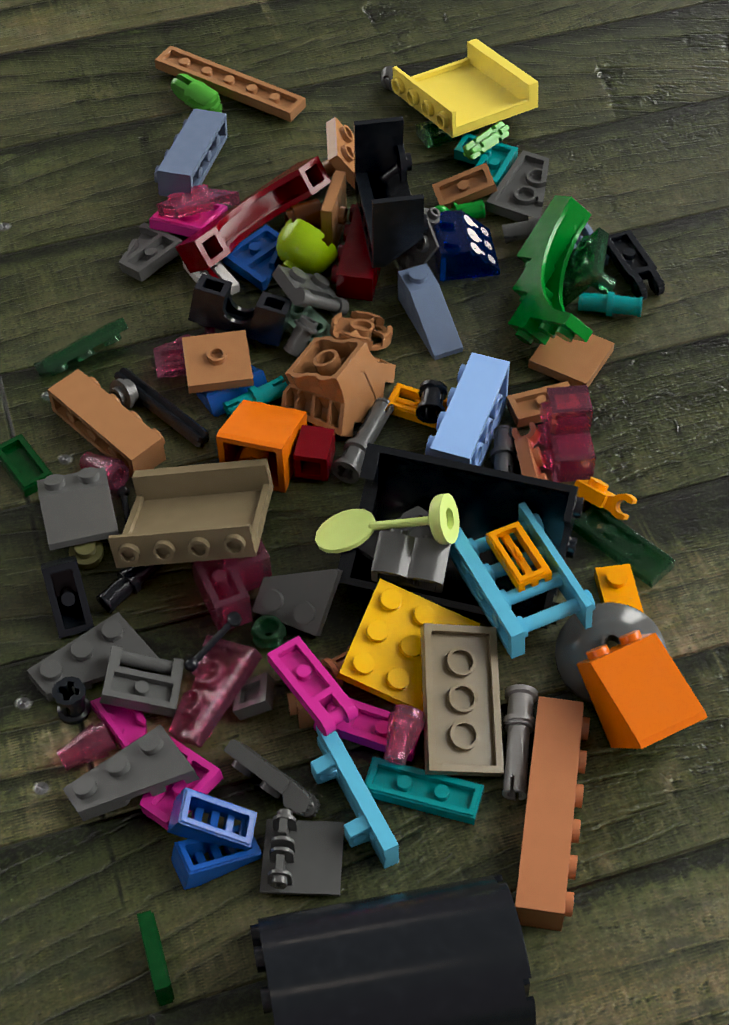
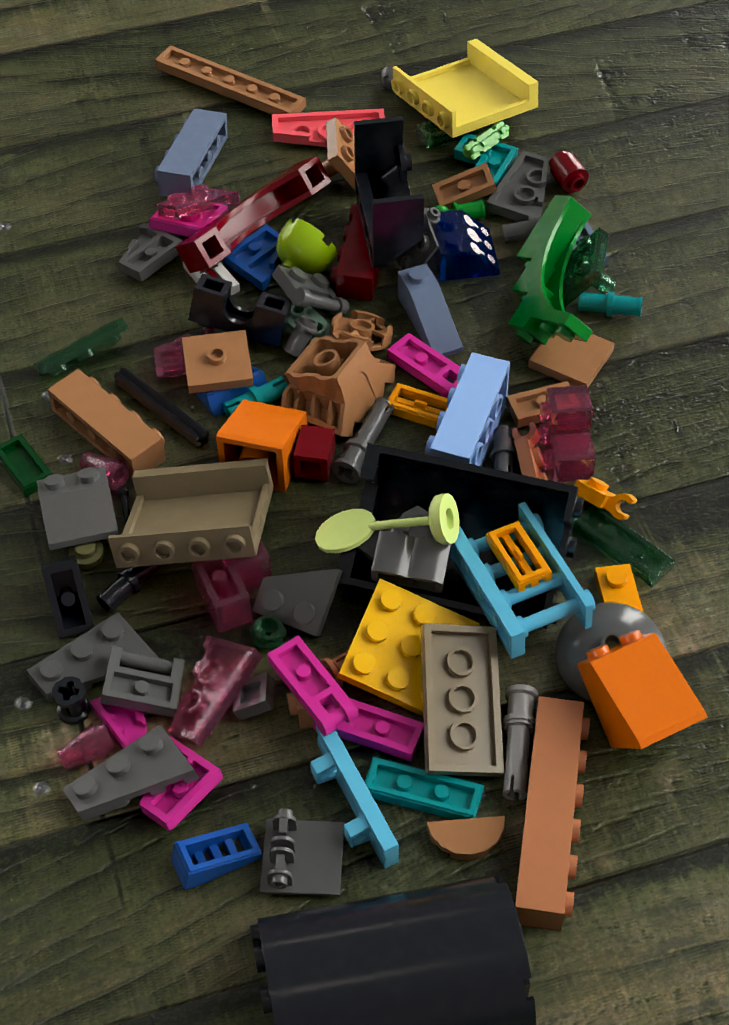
dark grey plate [109,378,139,409] -> none
dark green tile [137,910,175,1007] -> none
blue slope [167,787,257,851] -> none
bright green arm [171,73,222,113] -> none
black hinge [184,611,242,672] -> none
dark grey hinge [223,739,321,818] -> none
reddish brown brick [284,199,323,229] -> none
medium nougat plate [320,170,348,249] -> none
clear pink cone [383,704,425,765] -> none
black bush [416,379,448,424] -> none
black hinge [601,230,665,300] -> none
none -> coral wing [272,108,385,147]
none -> dark pink plate [387,333,460,398]
none -> medium nougat tile [427,816,505,861]
none -> dark red brick [549,151,589,193]

